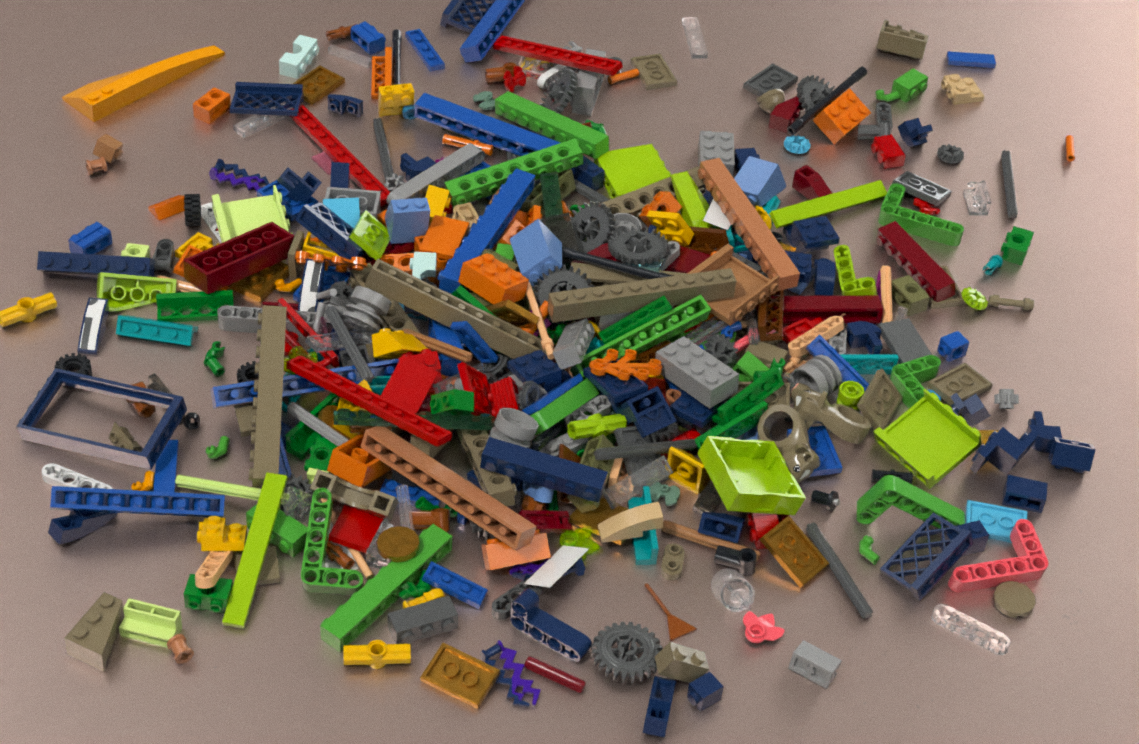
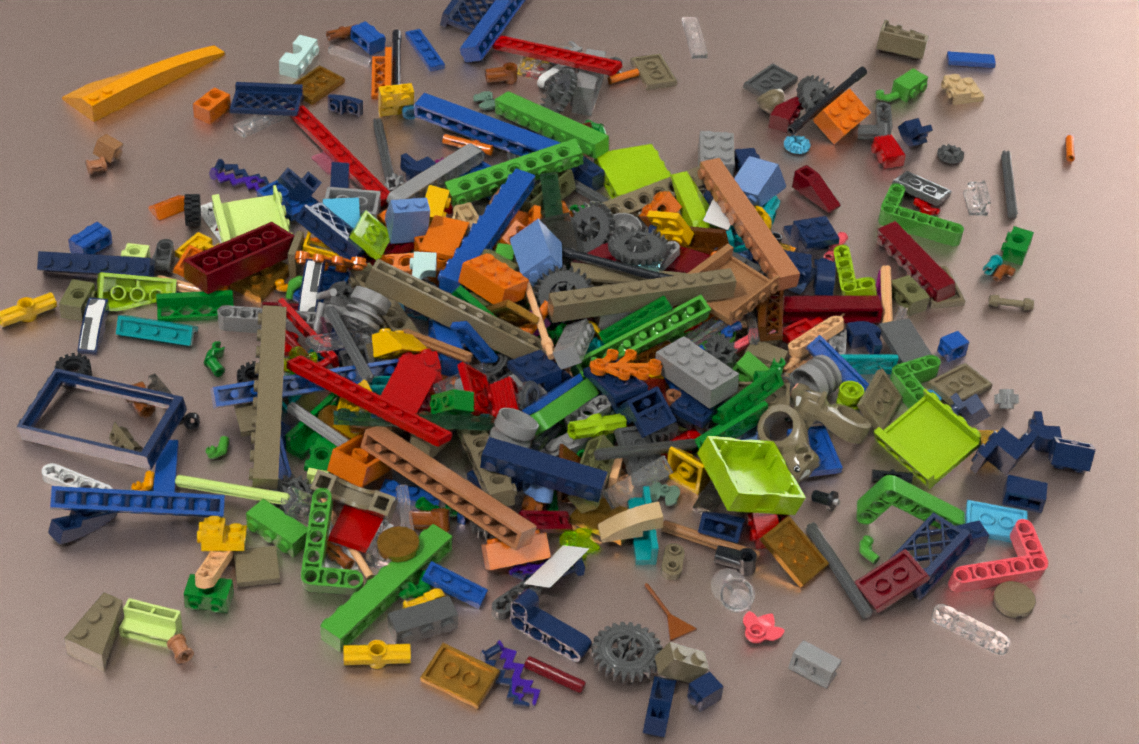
lime tile [222,472,288,629] -> none
red piece [503,66,526,92] -> none
lime tile [769,180,887,229] -> none
lime gear [961,287,988,310] -> none
none -> olive brick [59,279,97,321]
none -> bright green arm [286,275,303,299]
none -> coral pin [824,232,848,262]
none -> dark red tile [854,549,930,613]
none -> dark orange arm [992,264,1016,282]

